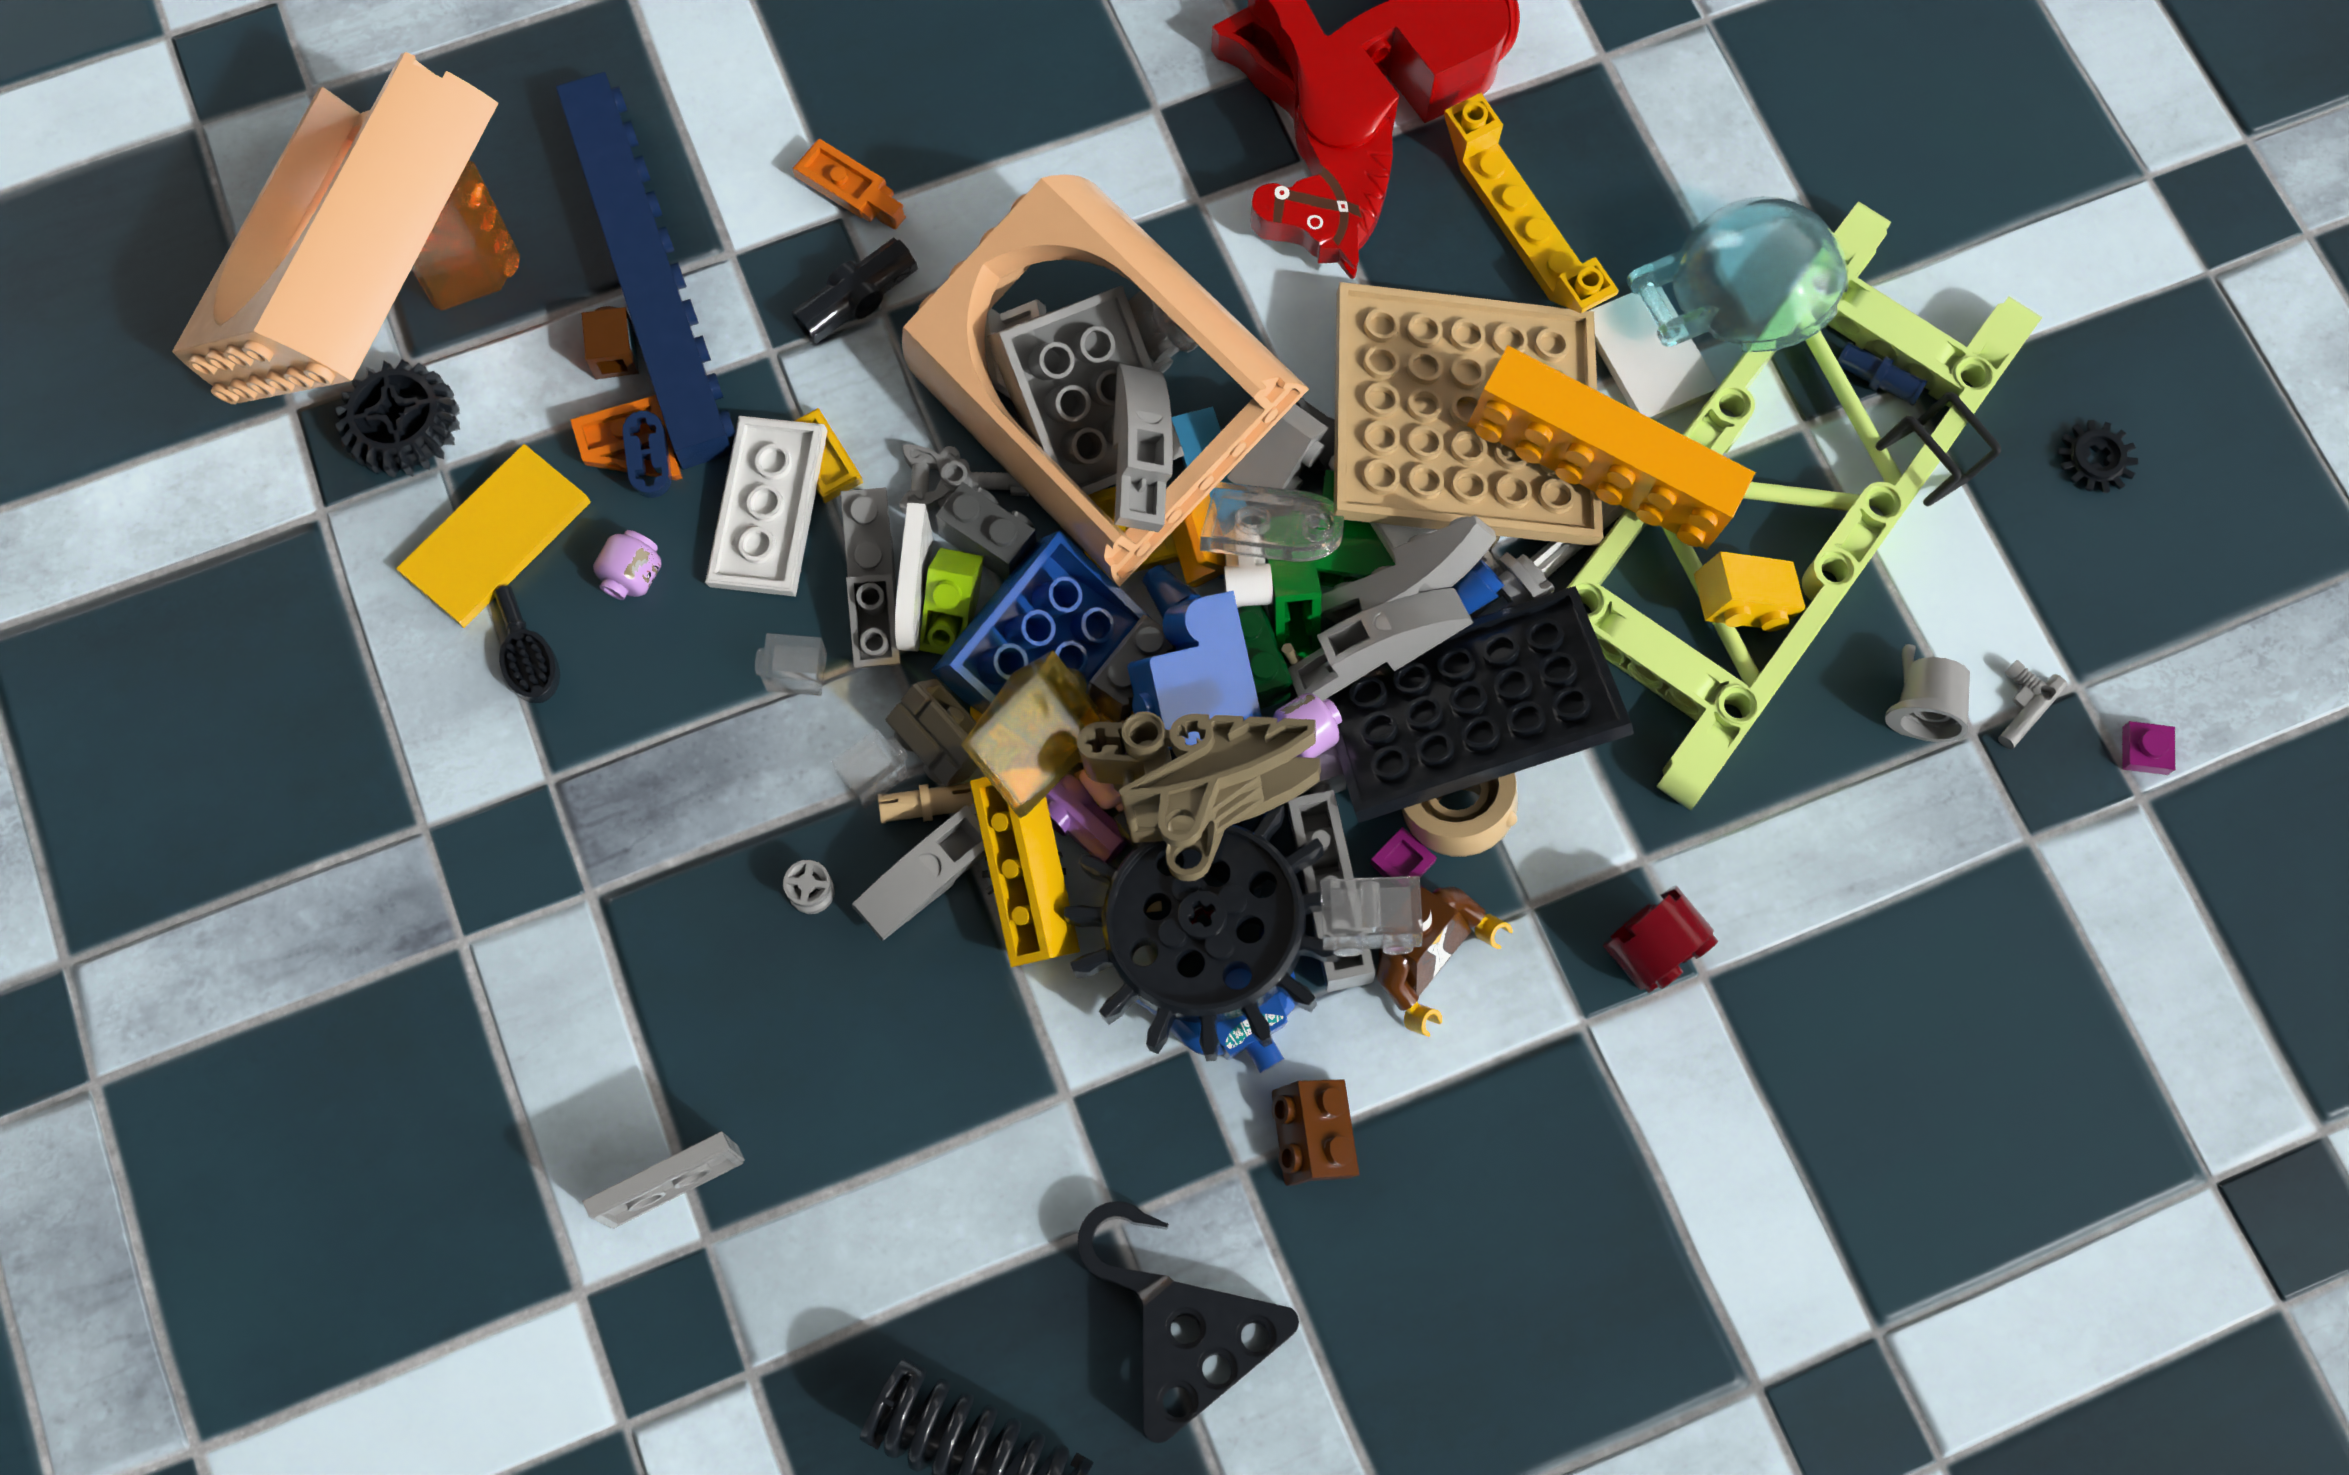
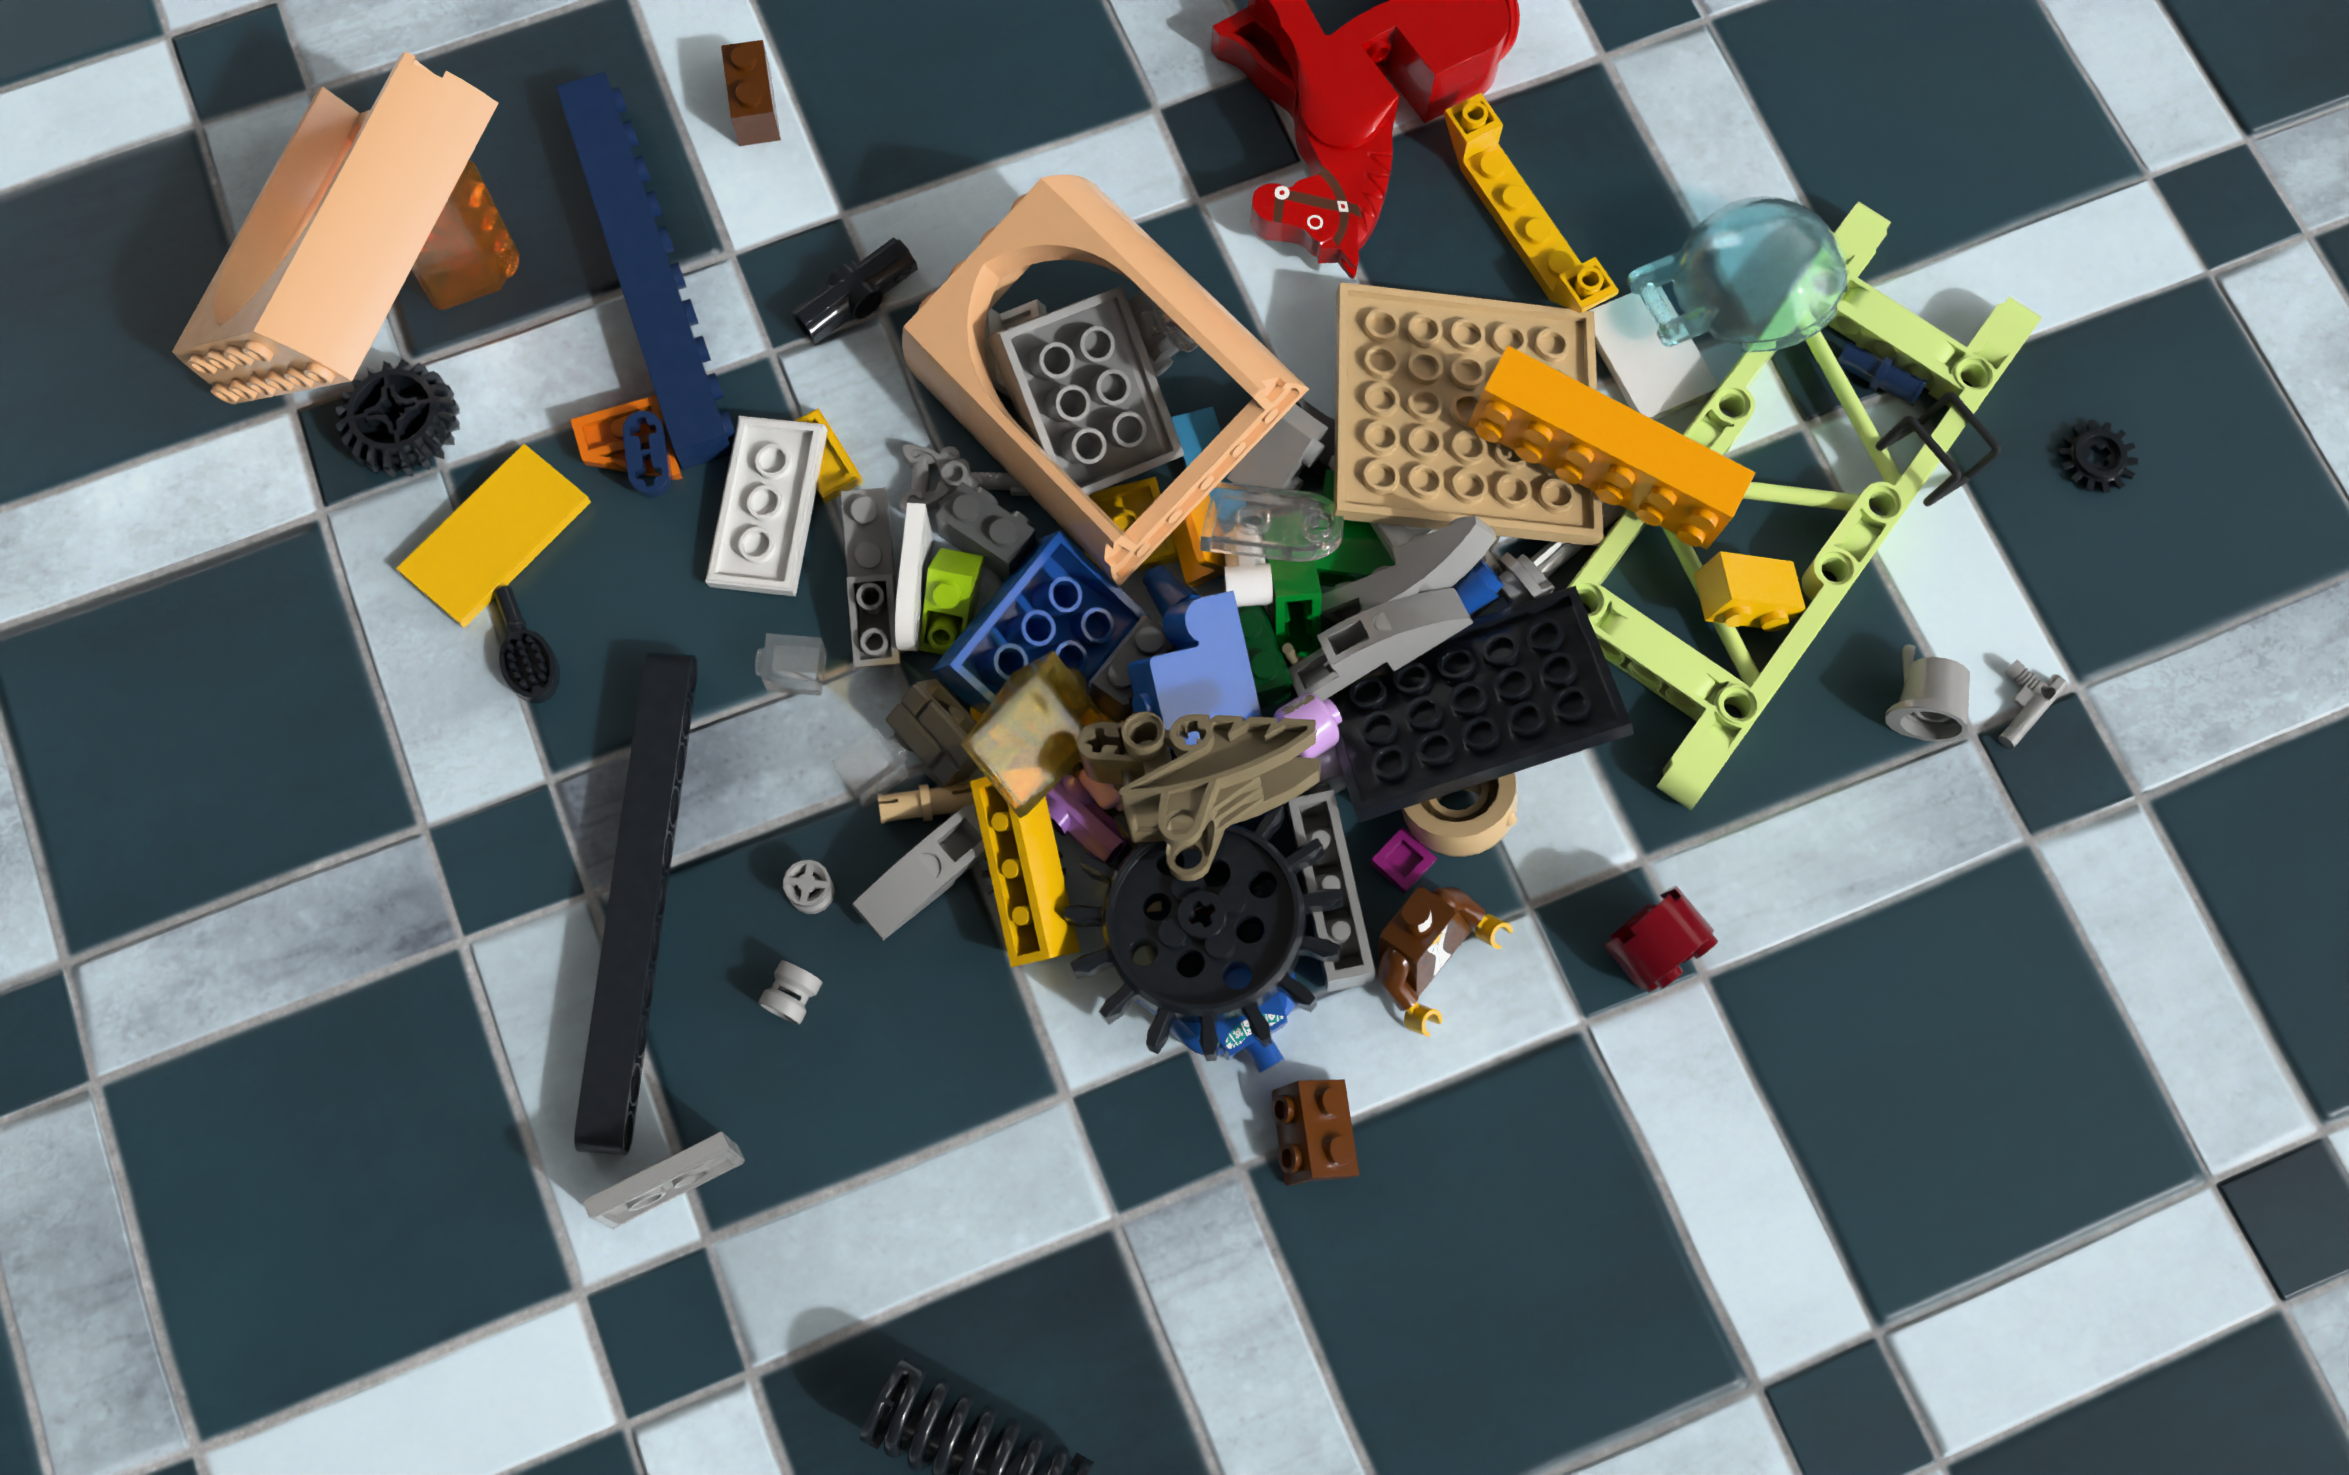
reddish brown brick [581,306,639,380] -> none
lavender head [593,530,661,600] -> none
orange hinge [792,139,906,230] -> none
black piece [1078,1201,1299,1444] -> none
light grey slope [1113,364,1173,532] -> none
clear brick [1320,876,1423,956] -> none
magenta plate [2122,721,2176,775] -> none
none -> black beam [574,652,698,1155]
none -> reddish brown brick [721,40,781,146]
none -> light grey wheel [757,960,823,1025]

